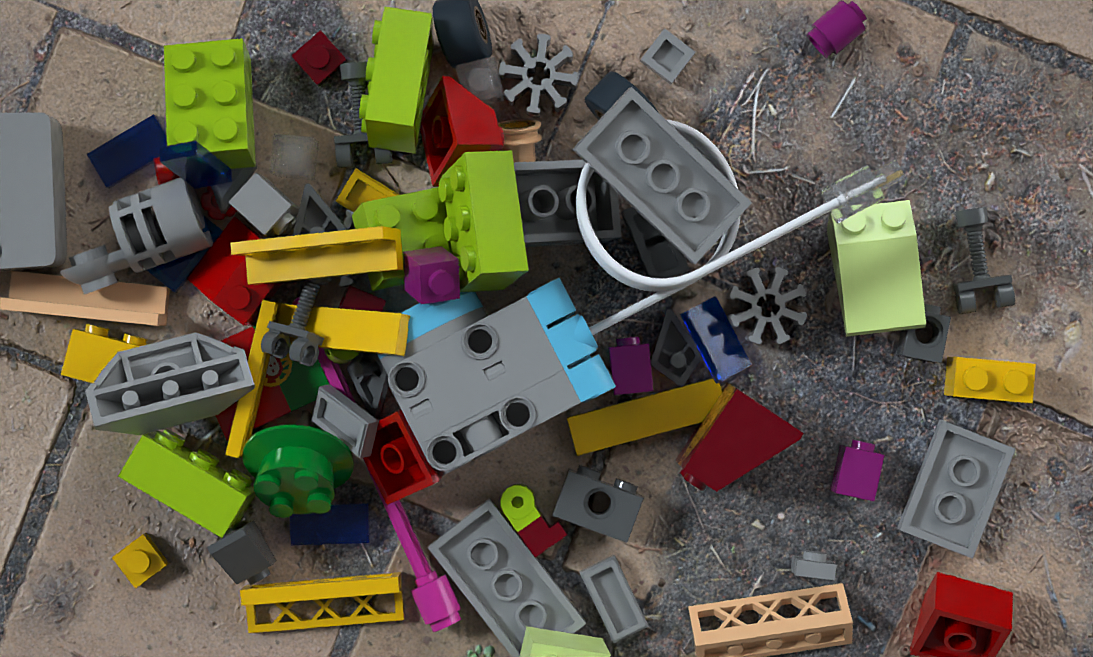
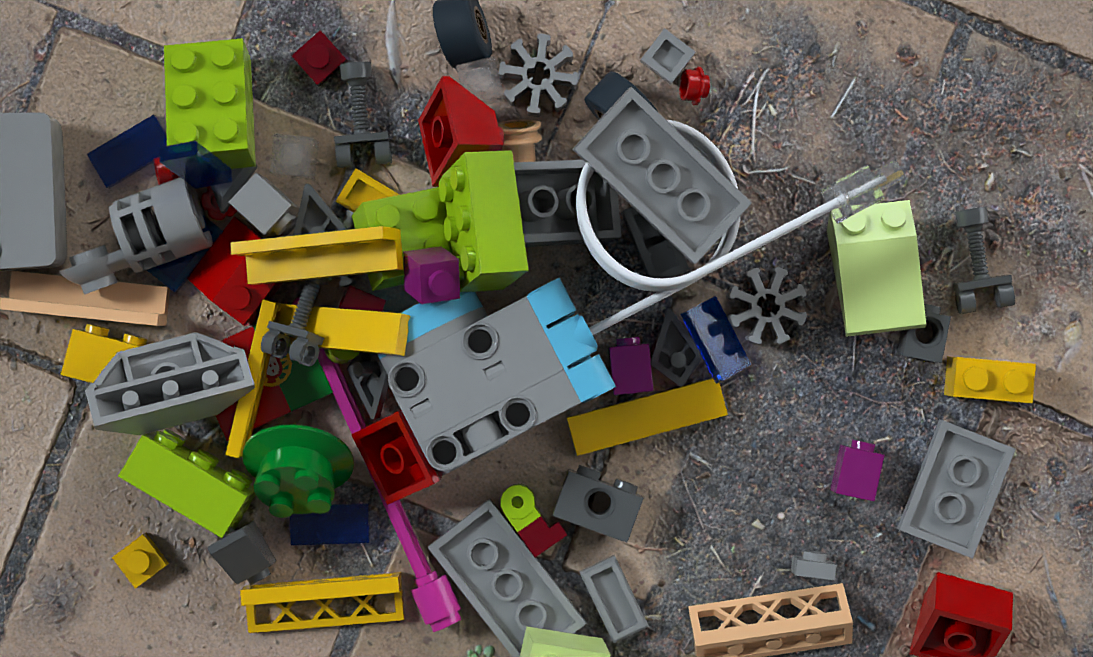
light grey tile [312,385,379,458] -> none
lime brick [359,6,434,154] -> none
dark red slope [675,382,804,492] -> none
magenta brick [806,0,867,58] -> none
none -> red plate [679,66,710,105]

